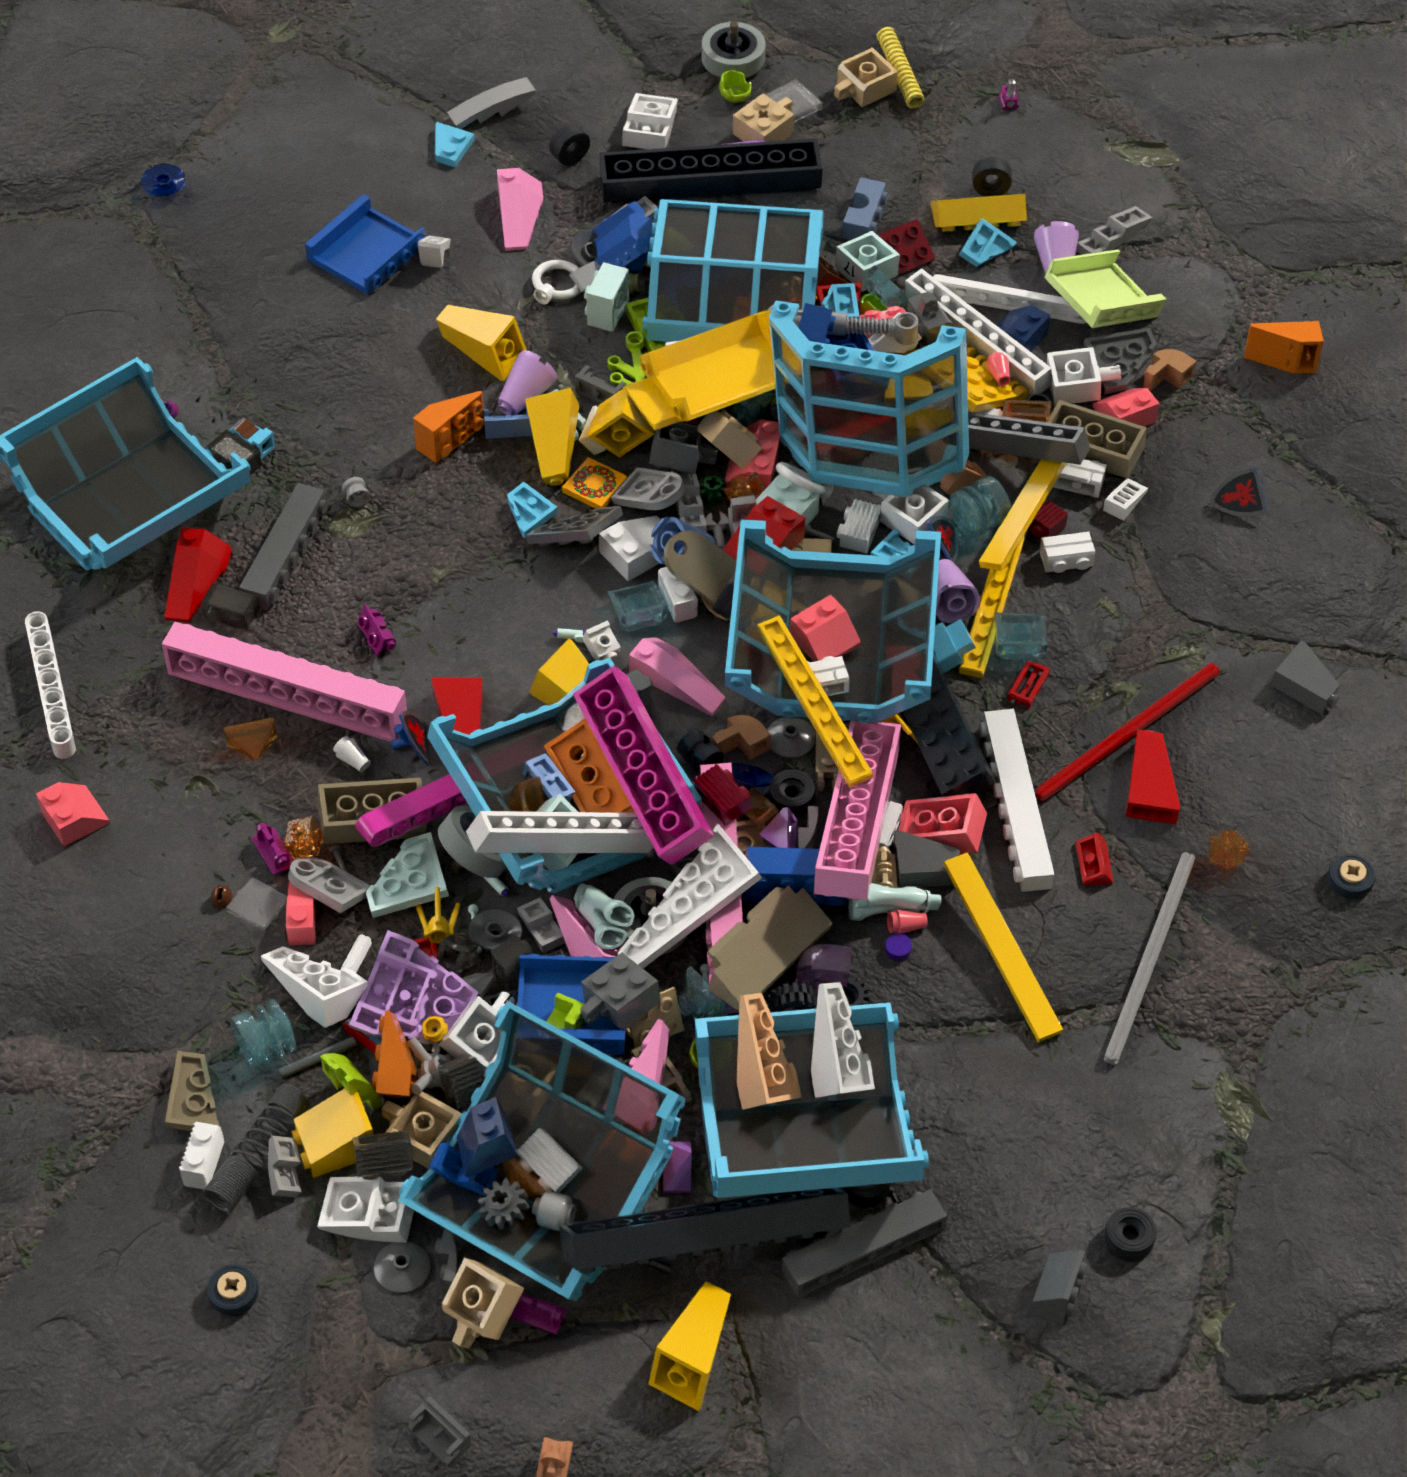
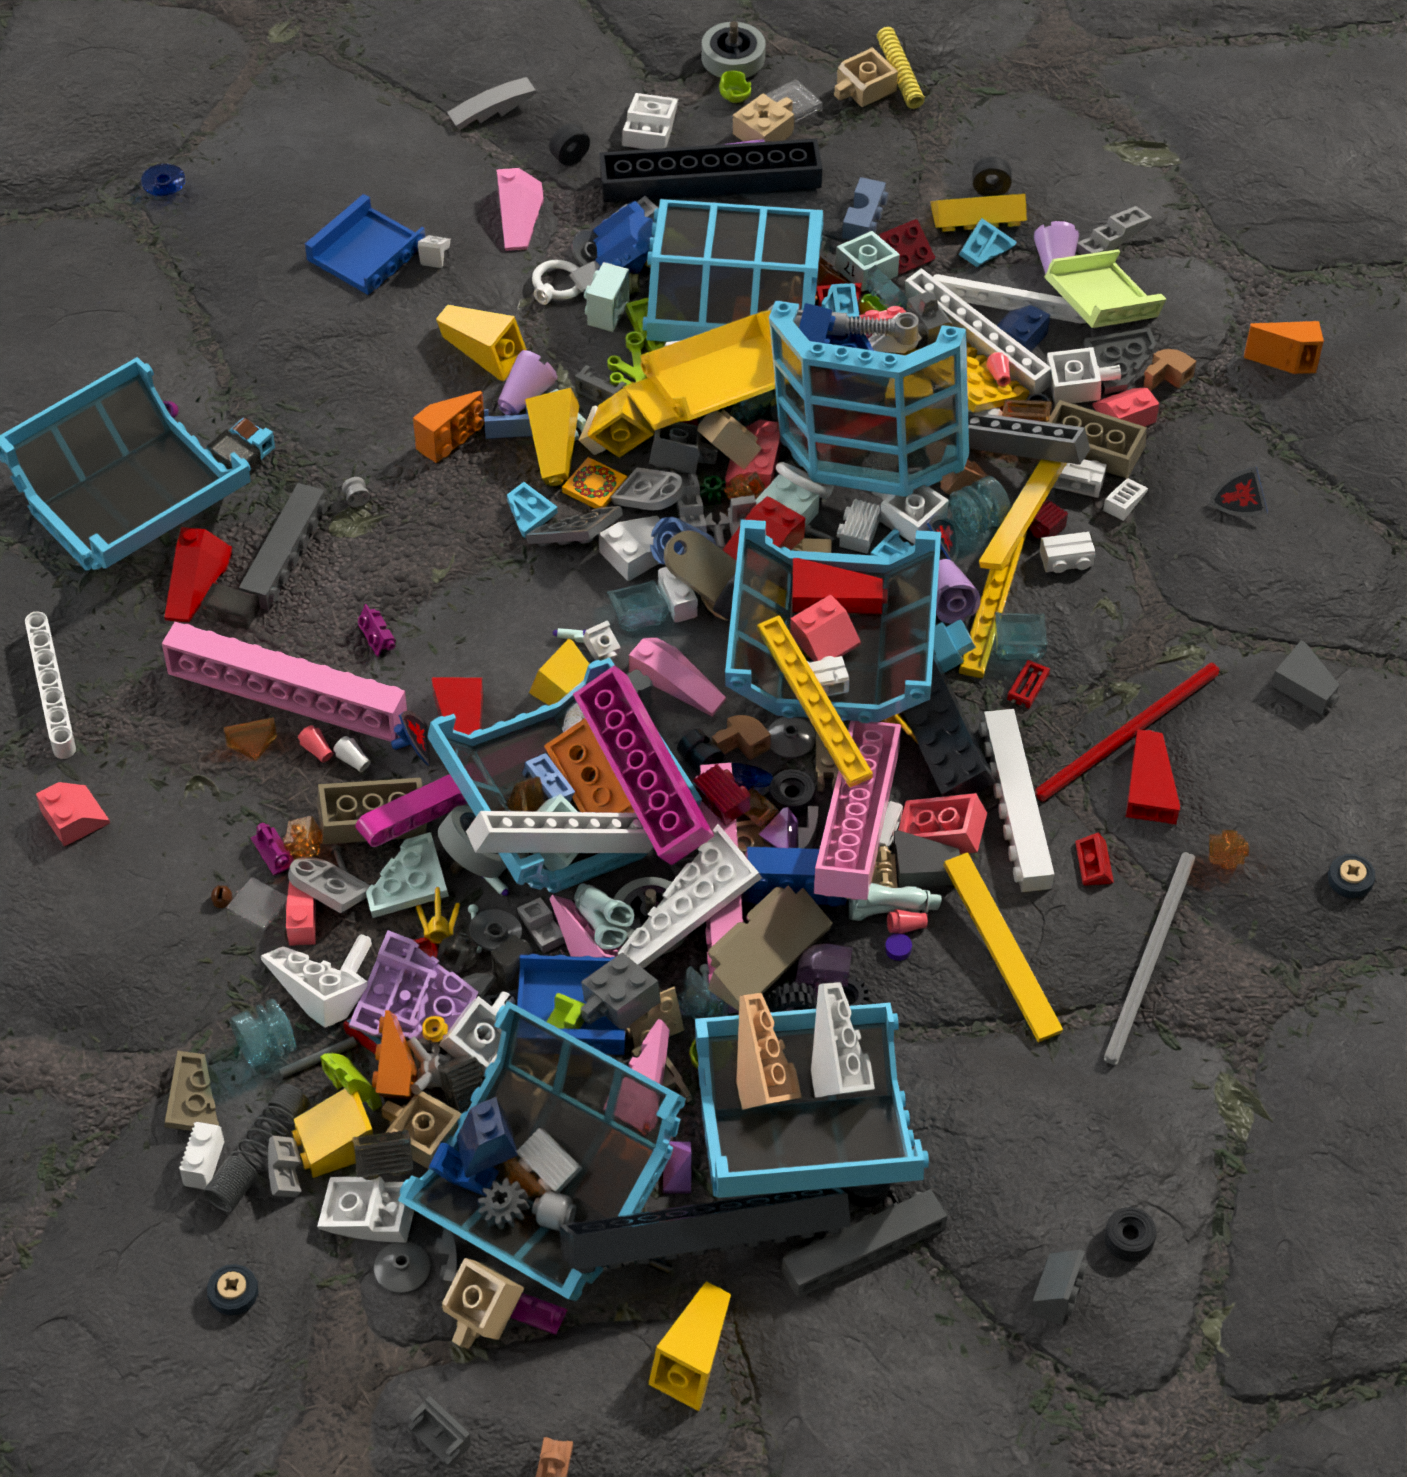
medium azure wing [435,122,475,167] -> none
magenta piece [998,79,1019,110] -> none
none -> coral cone [298,725,333,763]
none -> red slope [792,558,888,614]

